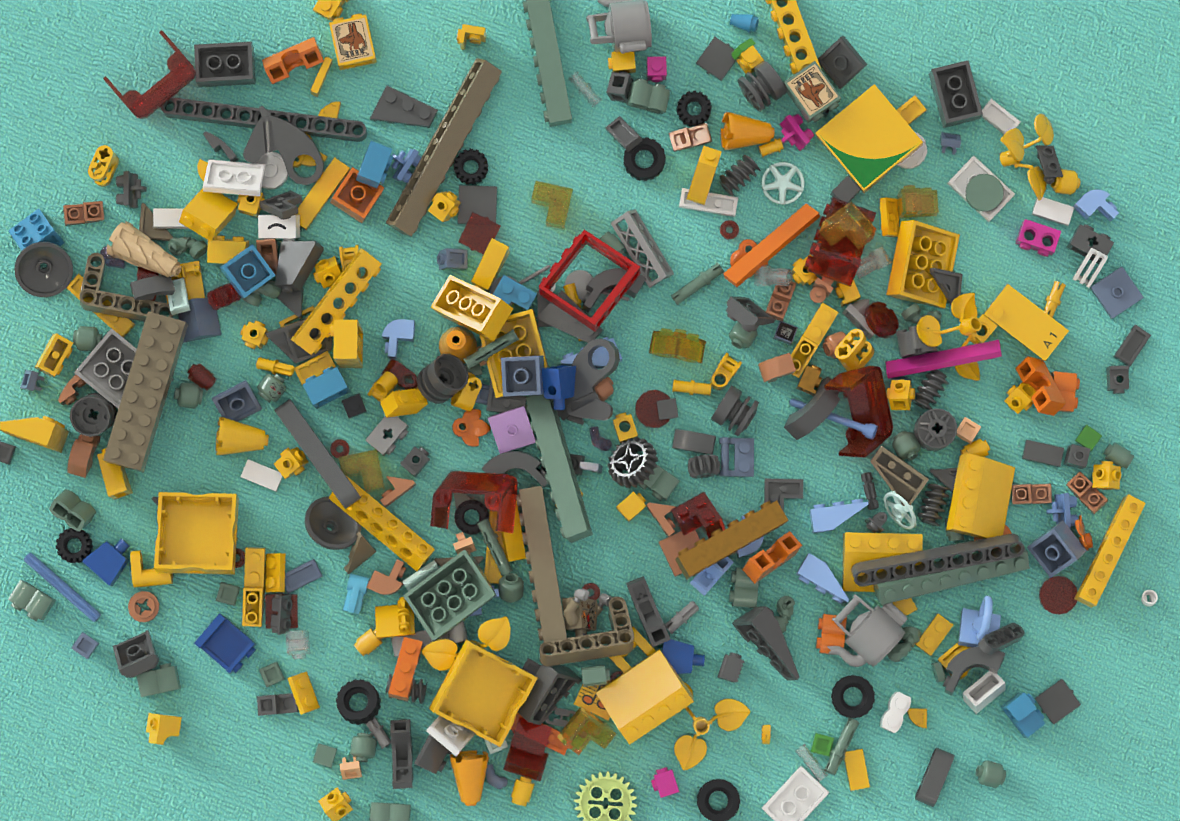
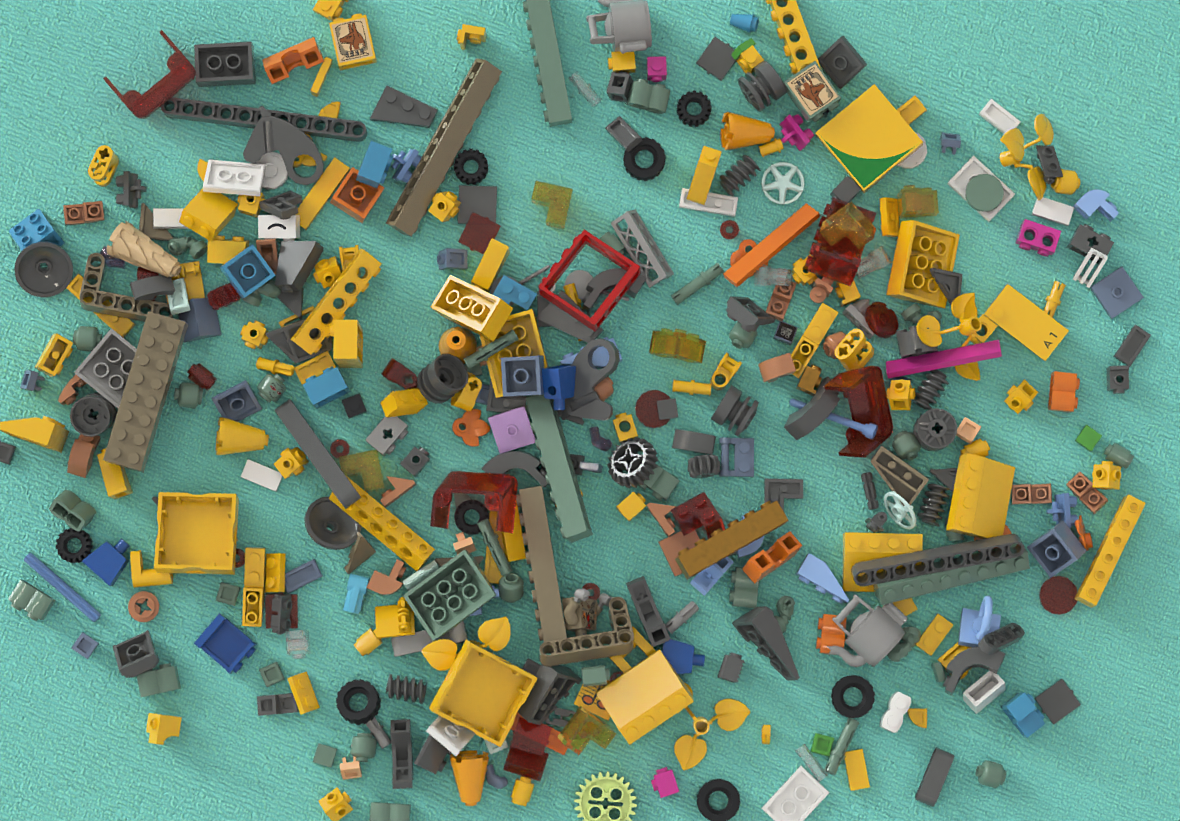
dark grey slope [203,132,239,162] -> none
yellow piece [367,371,398,405] -> none
light blue brick [382,319,415,359] -> none
orange arch [388,637,423,702] -> none
slope [669,123,712,151] -> none
light blue slope [809,499,868,533] -> none
dark grey brick [929,60,983,128] -> none
orange arch [1015,356,1066,416] -> none
dark grey tile [1022,440,1064,467] -> none
dark grey brick [1063,444,1091,469] -> none
white hinge [1141,590,1158,607] -> none

